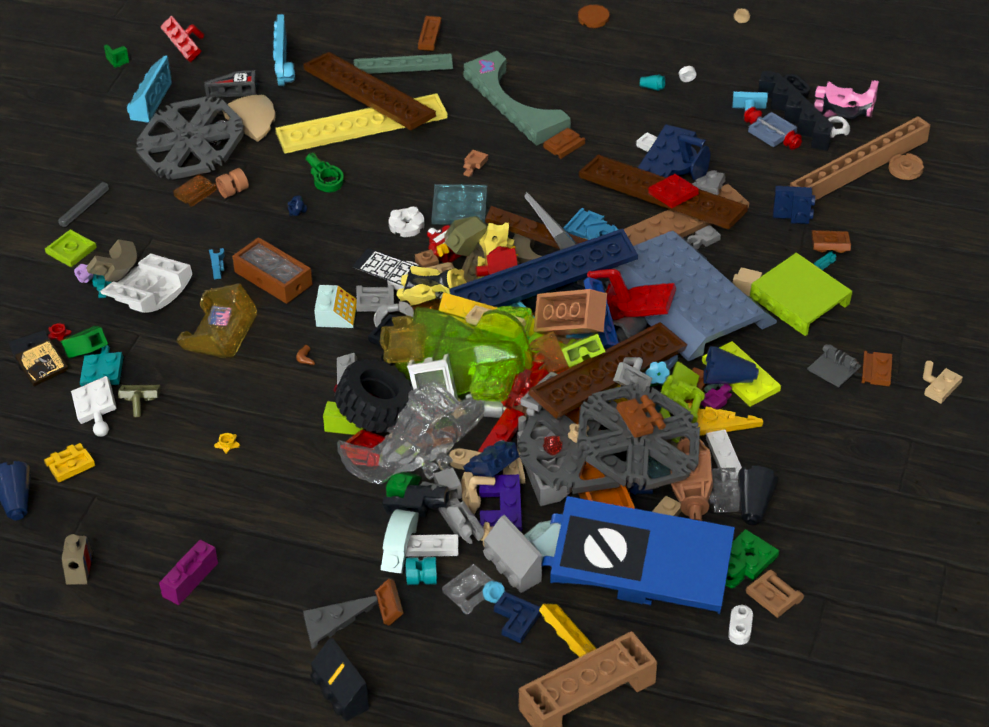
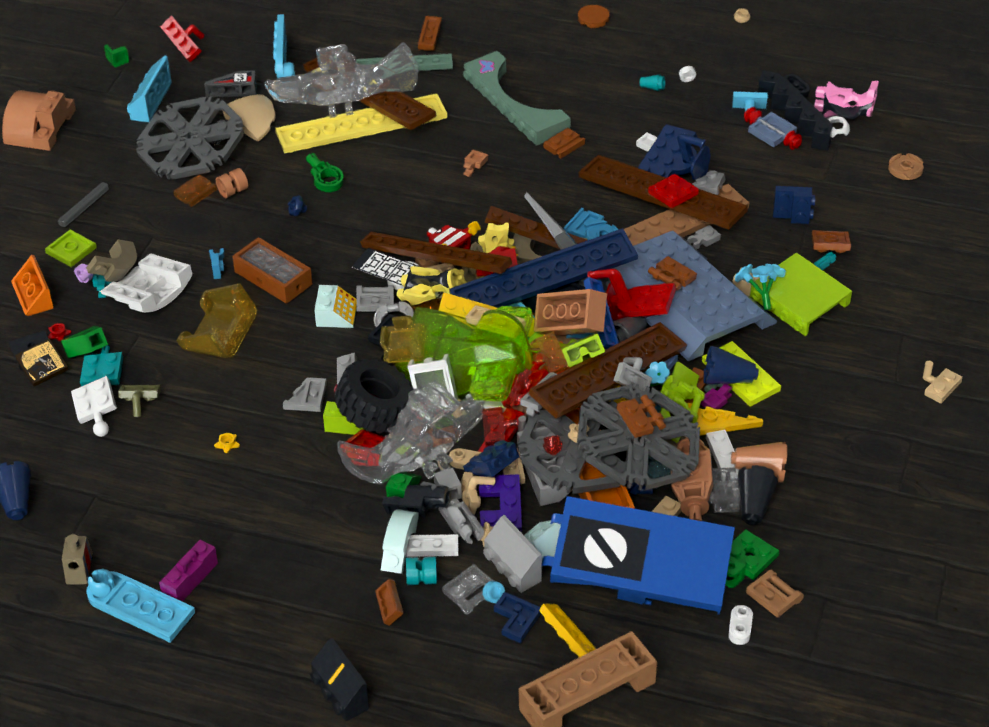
yellow plate [44,443,95,483] -> none
clear tile [208,306,231,326] -> none
dark orange animal [296,345,315,365] -> none
dark grey wing [303,596,378,648] -> none
white plate [389,207,425,237] -> none
clear light blue plate [432,184,487,225] -> none
olive slope [444,216,488,257] -> none
medium nougat brick [790,117,930,200] -> none
dark grey hinge [807,344,861,388] -> none
dark orange plate [862,351,892,386] -> none
none -> nougat piece [2,90,76,151]
none -> orange slope [11,255,54,316]
none -> medium azure plate [87,569,195,643]
none -> clear animal [265,42,419,118]
none -> light grey wing [283,377,327,412]
none -> reddish brown plate [360,232,513,274]
none -> clear red plate [482,407,518,446]
none -> dark orange plate [648,256,697,290]
none -> nougat cone [731,442,787,482]
none -> medium azure plant [734,264,786,310]

